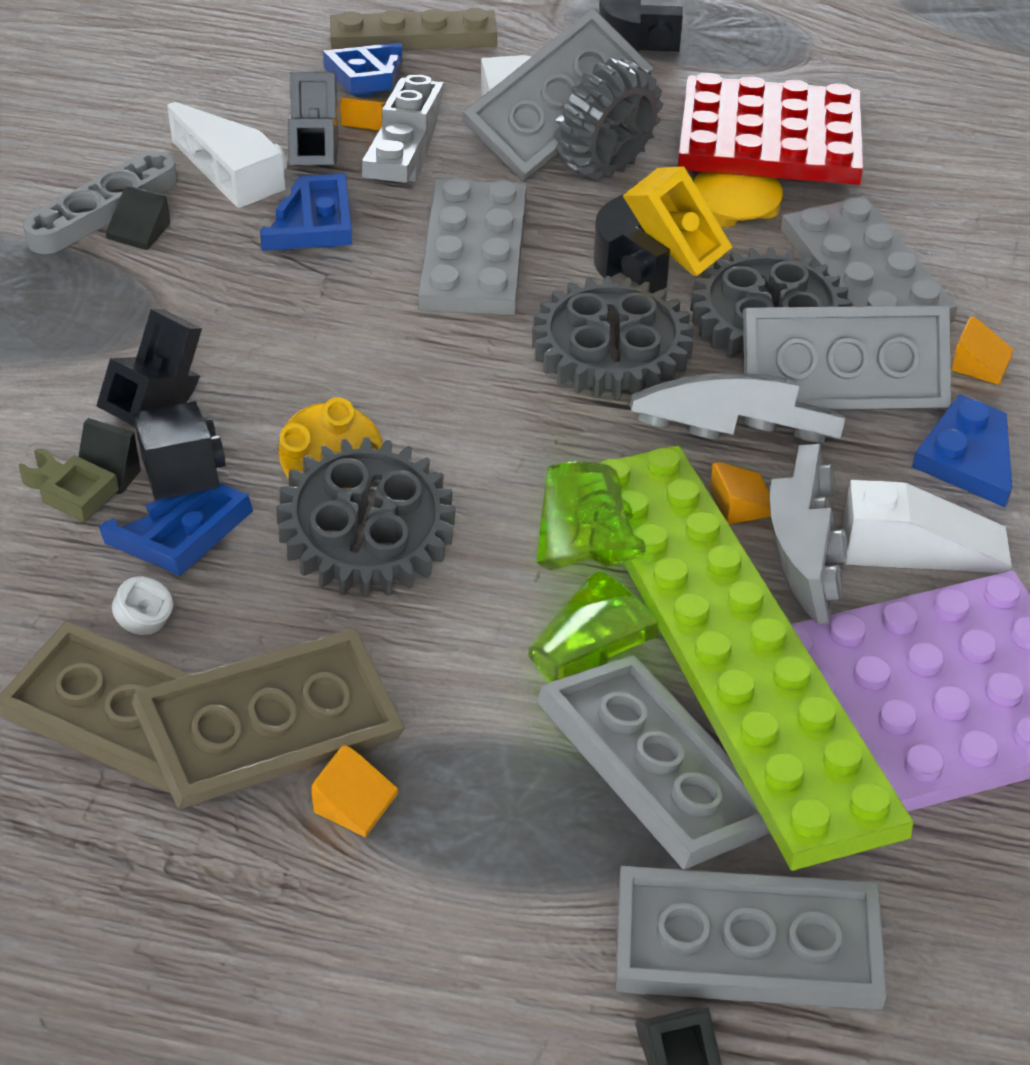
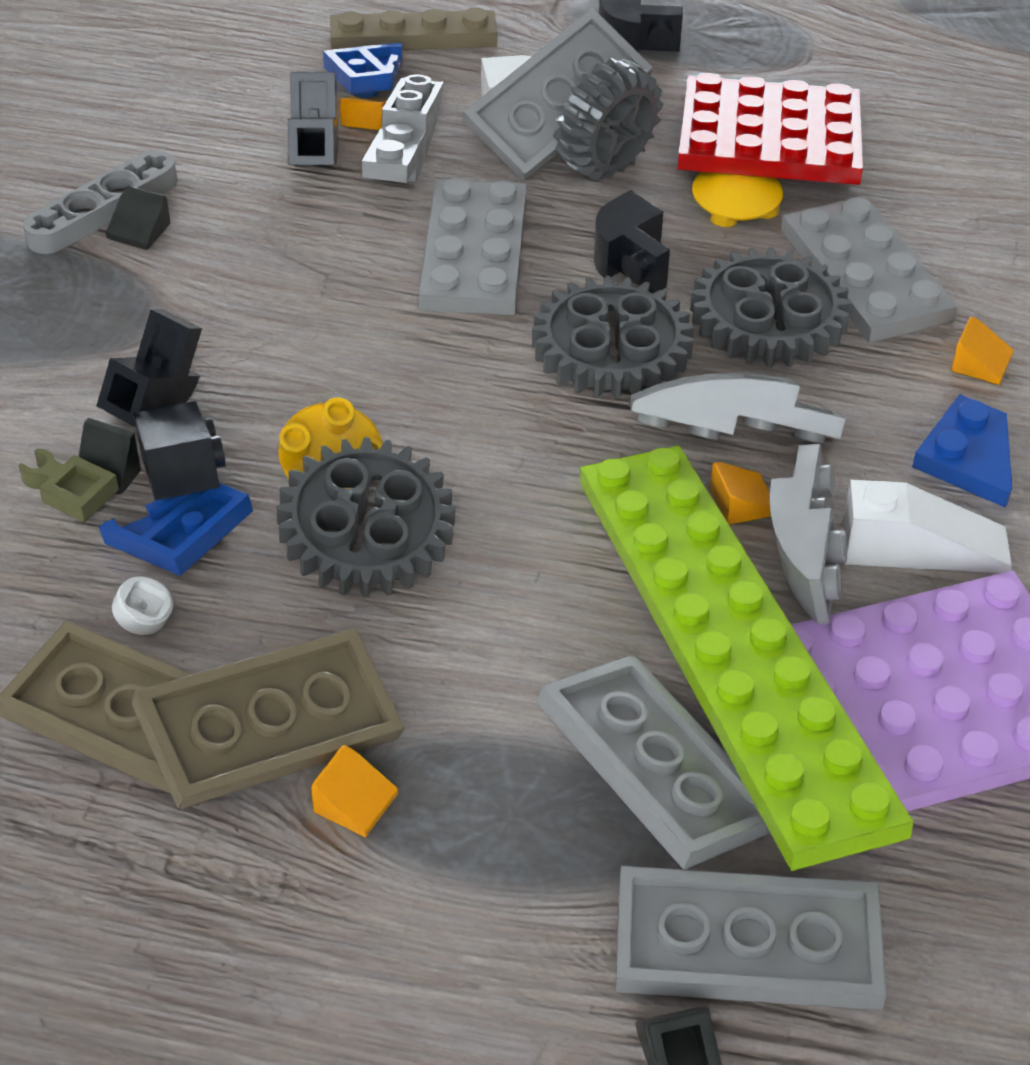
white slope [167,102,287,208] -> none
blue wing [260,173,353,251] -> none
clear neon green slope [528,571,659,683] -> none
clear neon green slope [536,462,646,571] -> none
yellow slope [623,167,733,276] -> none
light grey plate [743,305,951,410] -> none

